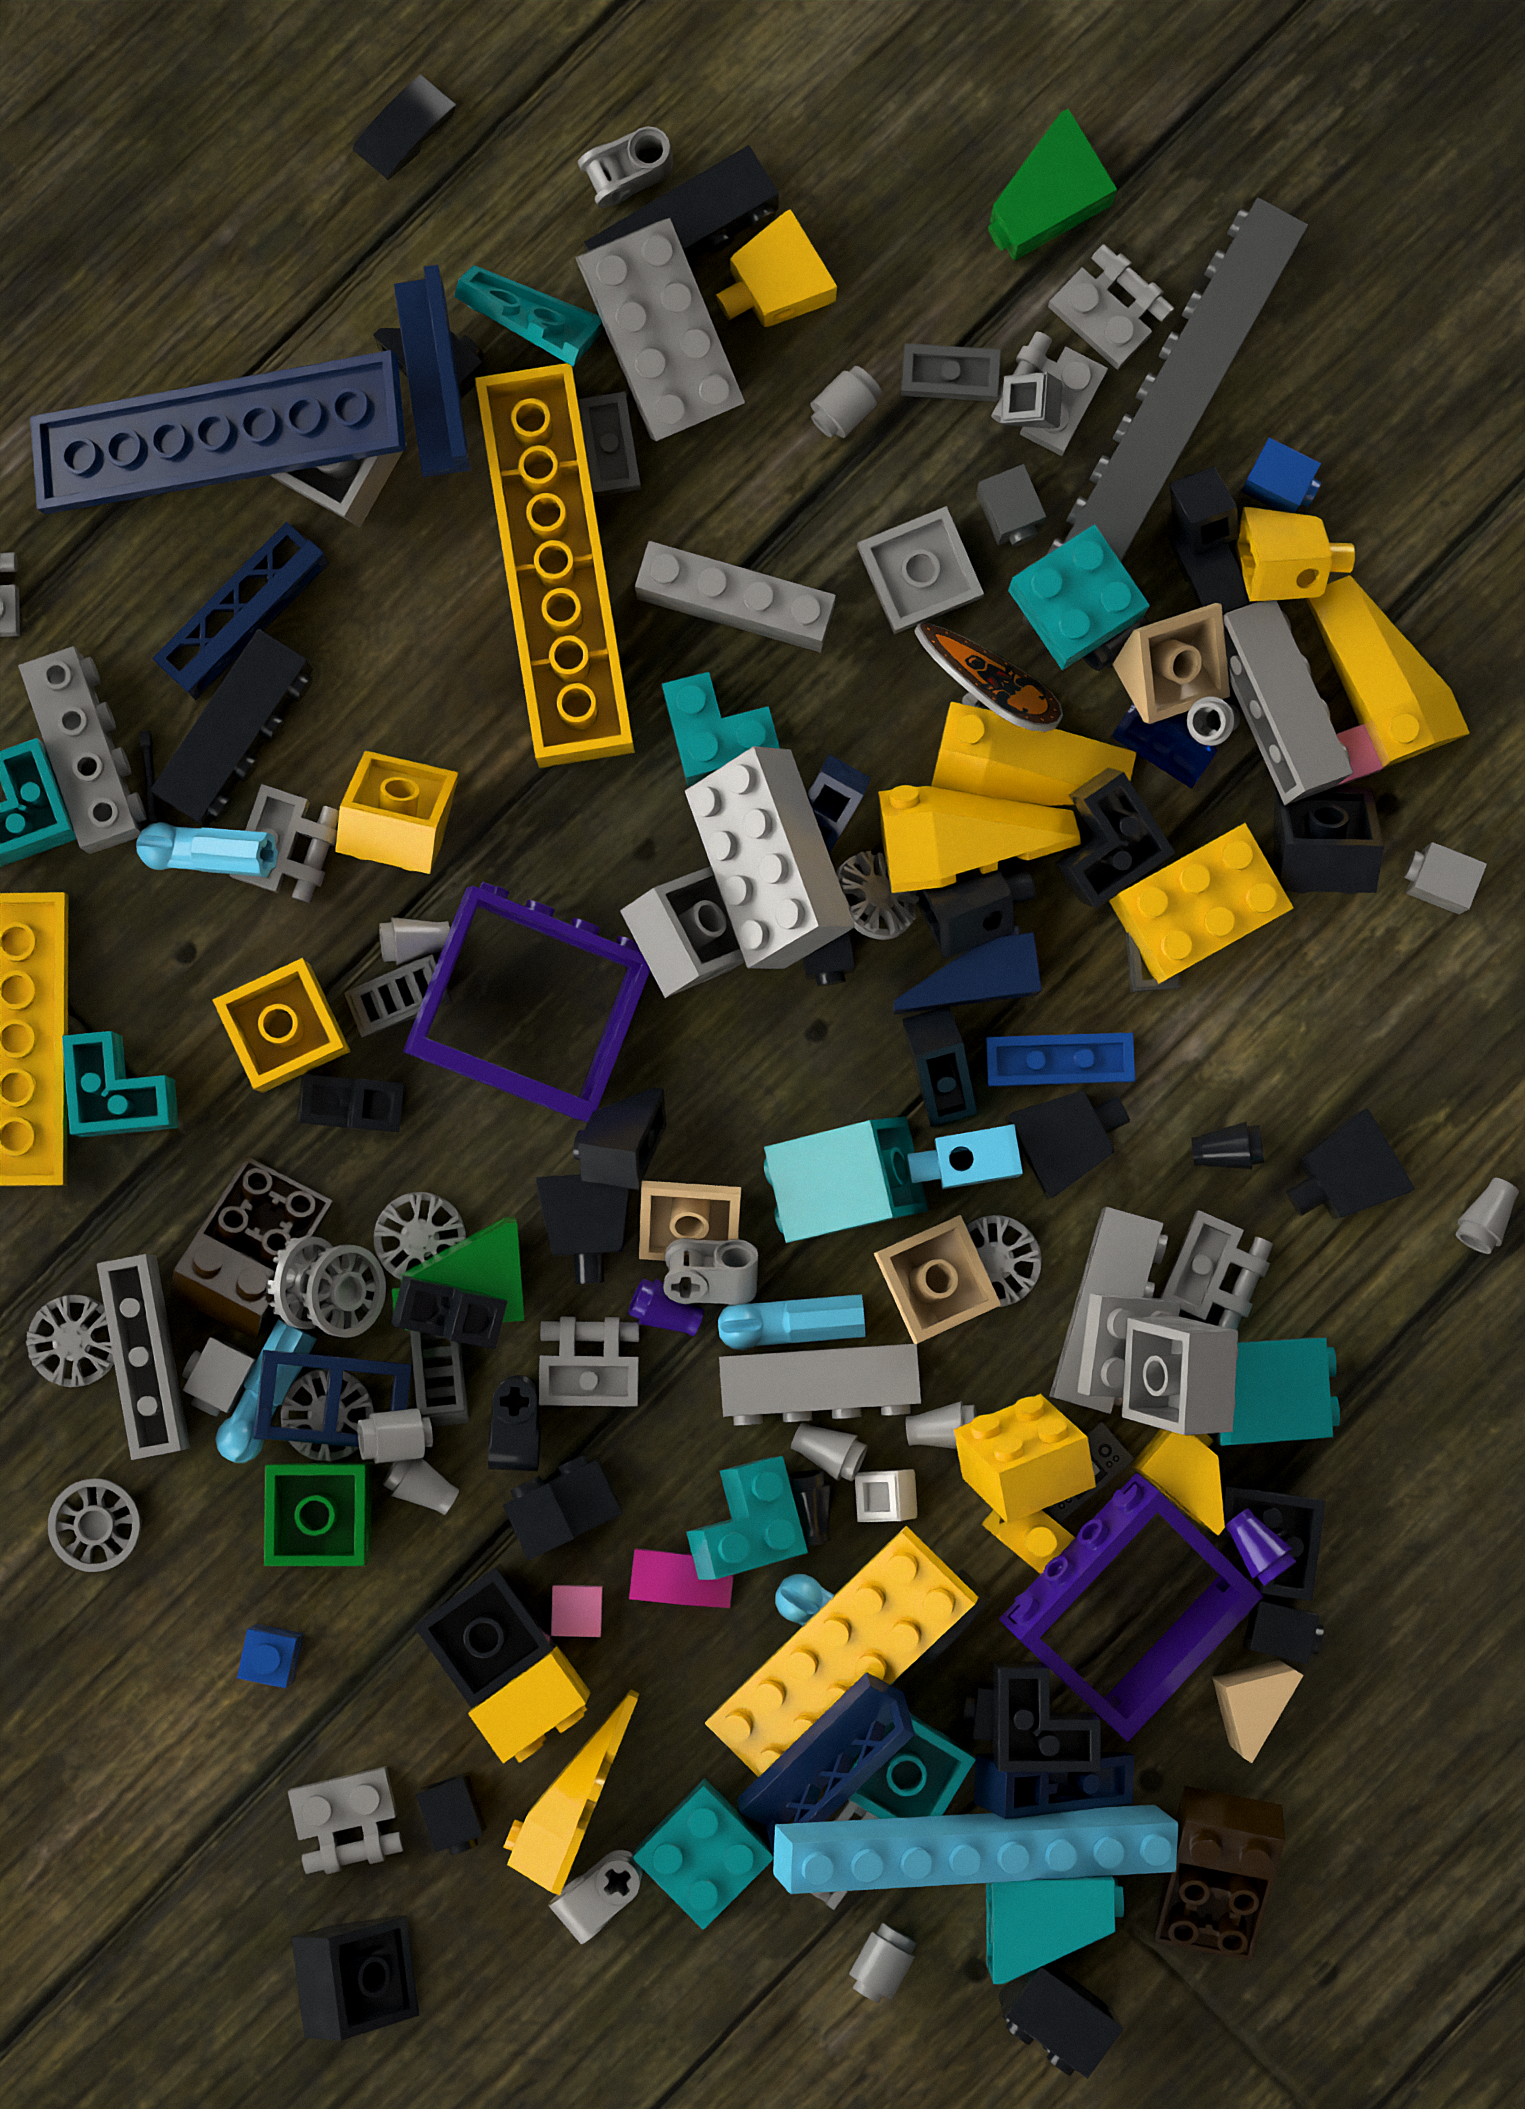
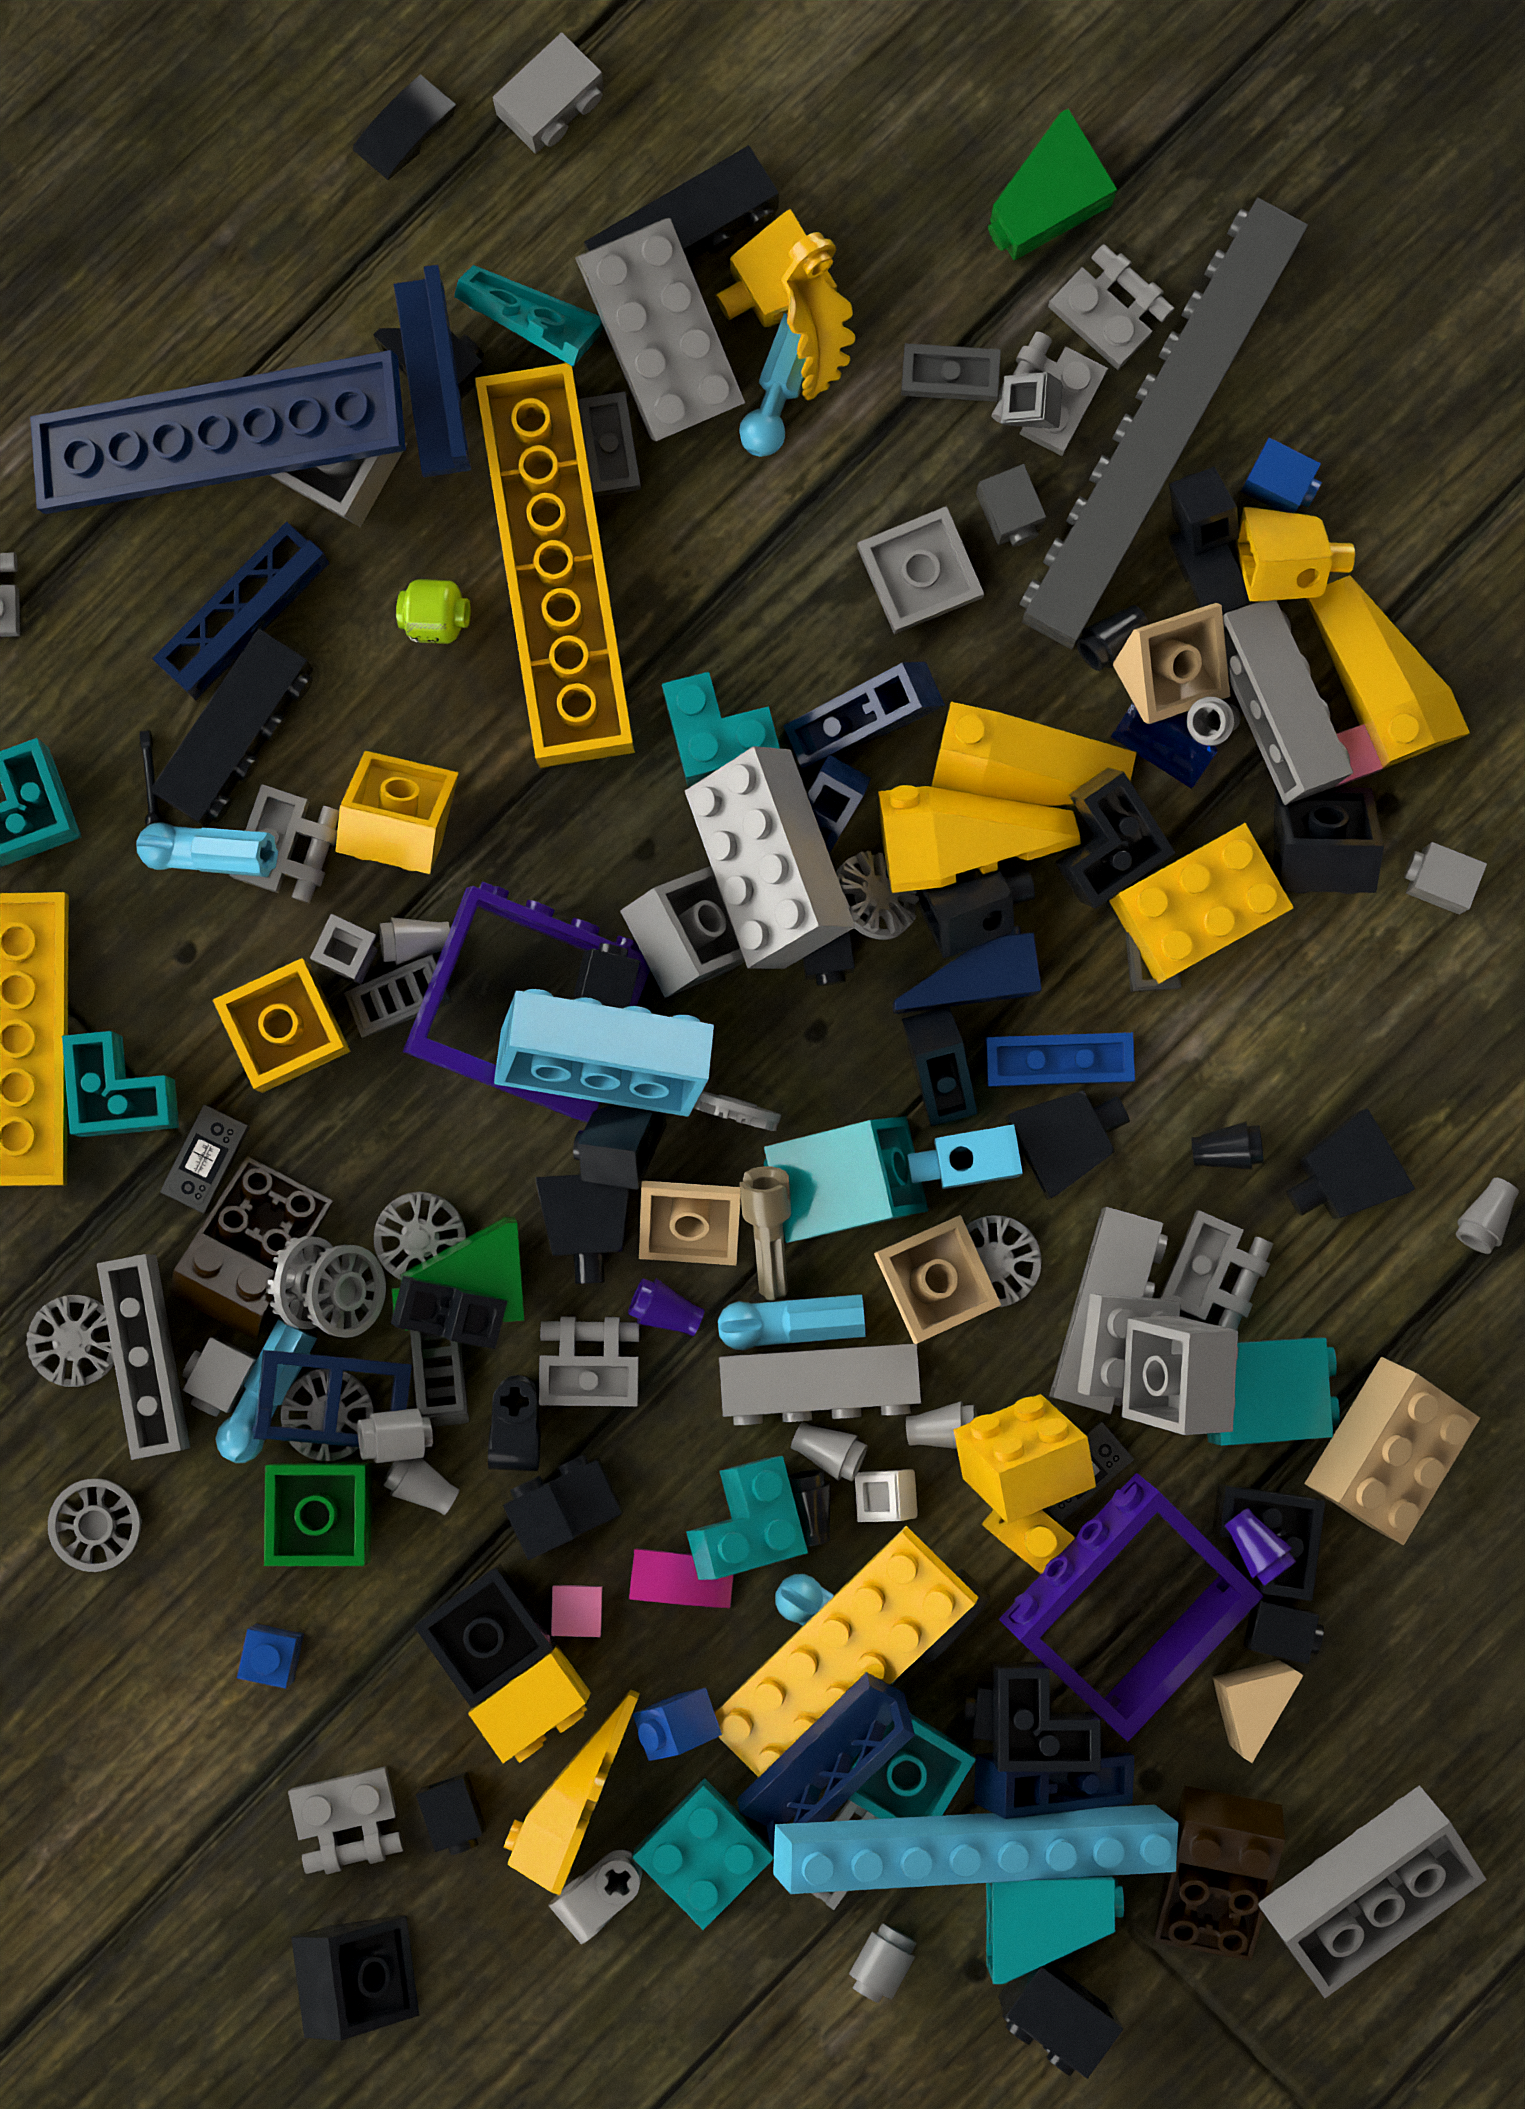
light grey brick [18,646,147,854] -> none
black slope [297,1074,404,1133] -> none
light grey piece [578,126,674,208] -> none
light grey brick [635,541,836,653] -> none
light grey piece [663,1238,758,1306] -> none
light grey brick [811,366,882,438] -> none
shield [914,622,1063,732] -> none
teal brick [1008,524,1150,671] -> none
yellow slope [1130,1429,1225,1535] -> none
none -> tile [160,1105,250,1214]
none -> light grey brick [310,914,378,985]
none -> lime head [396,579,471,644]
none -> light grey brick [493,32,604,154]
none -> medium azure brick [494,989,714,1117]
none -> black brick [573,943,640,1009]
none -> blue brick [633,1687,722,1761]
none -> light grey wheel [693,1091,782,1131]
none -> medium azure piece [739,313,806,457]
none -> dark tan piece [739,1166,792,1301]
none -> yellow plant [781,232,855,400]
none -> dark blue slope [783,662,945,769]
none -> light grey brick [1258,1785,1487,1998]
none -> tan brick [1304,1357,1480,1545]

